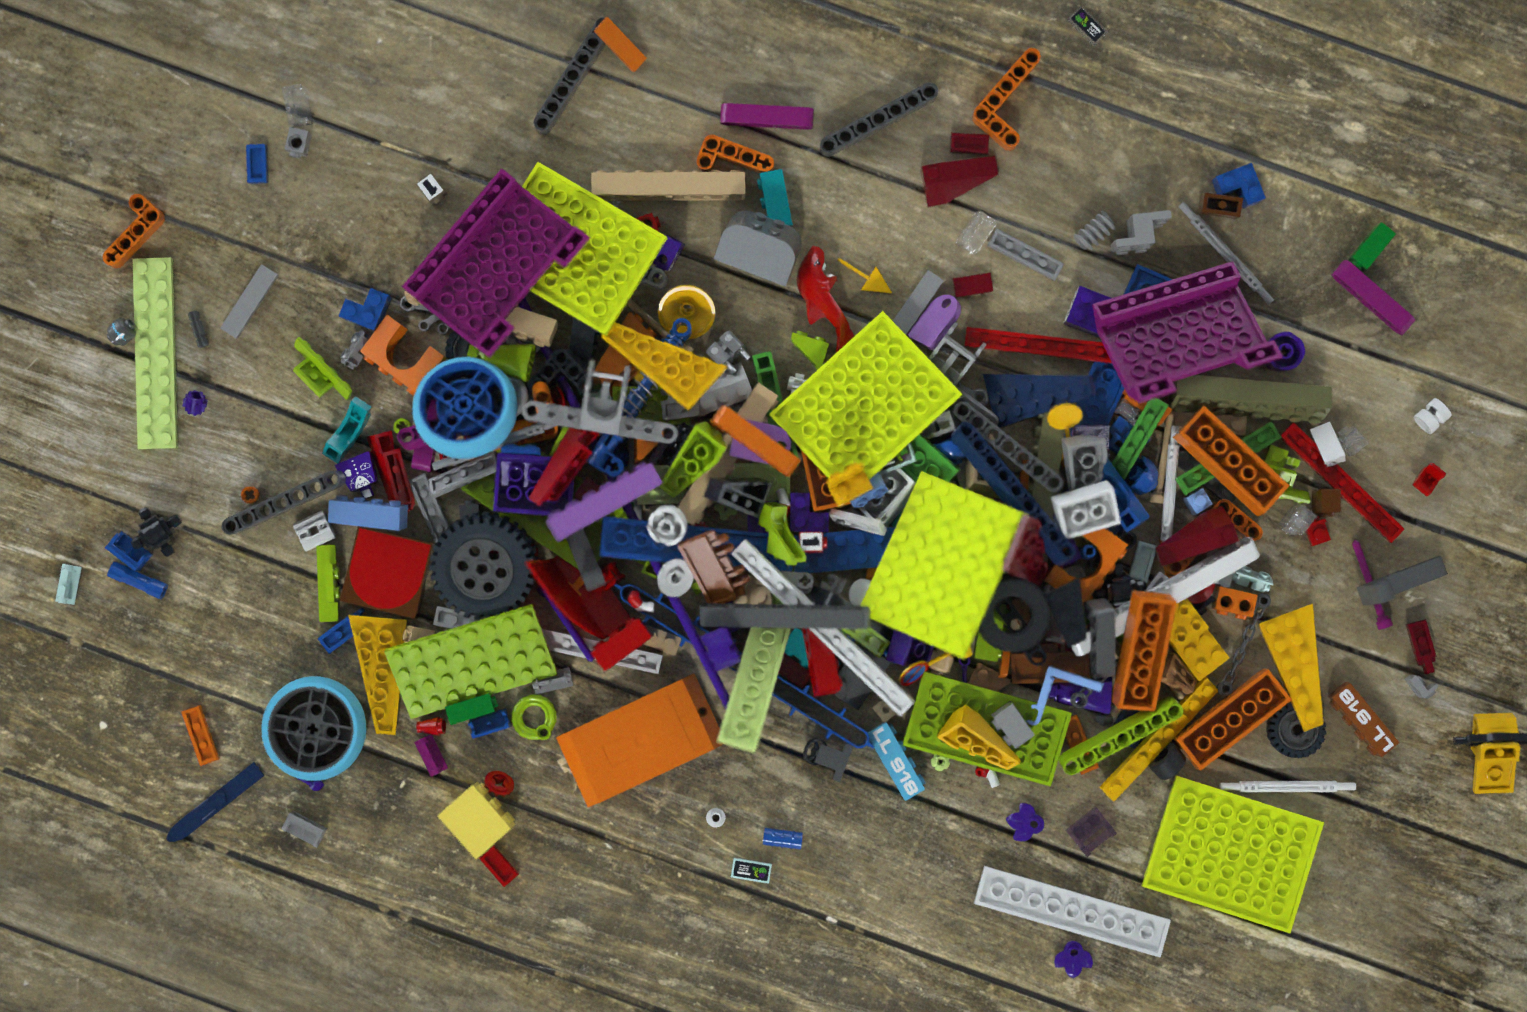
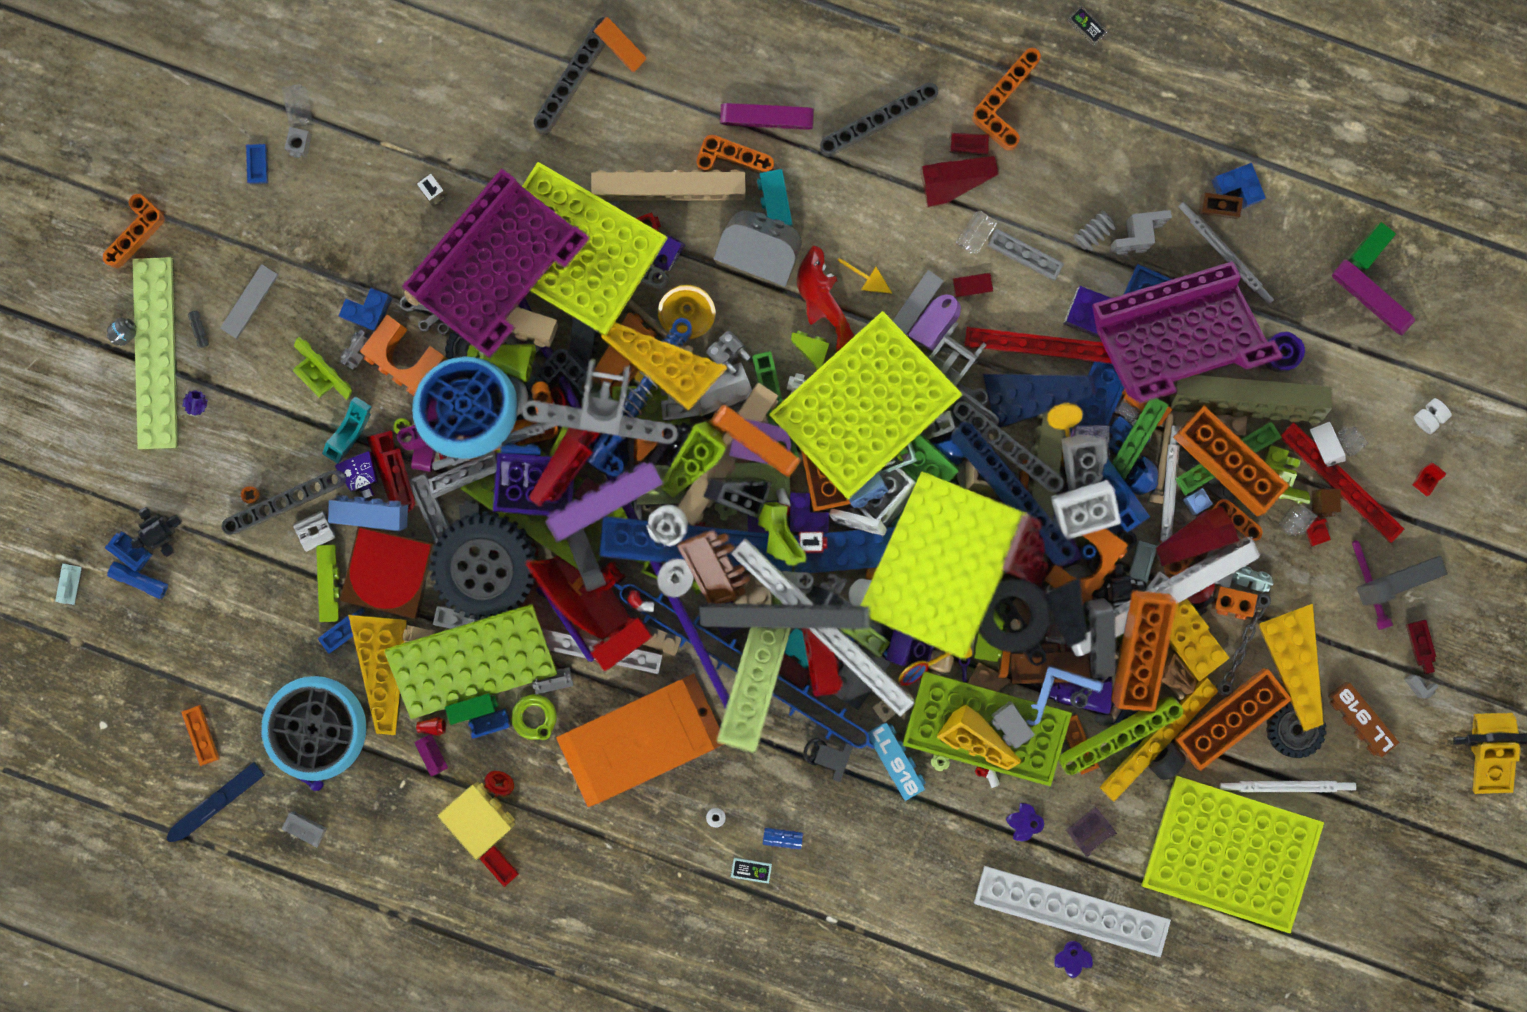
dark purple brick [701,626,741,672] -> none
yellow bracket [827,462,873,507] -> none

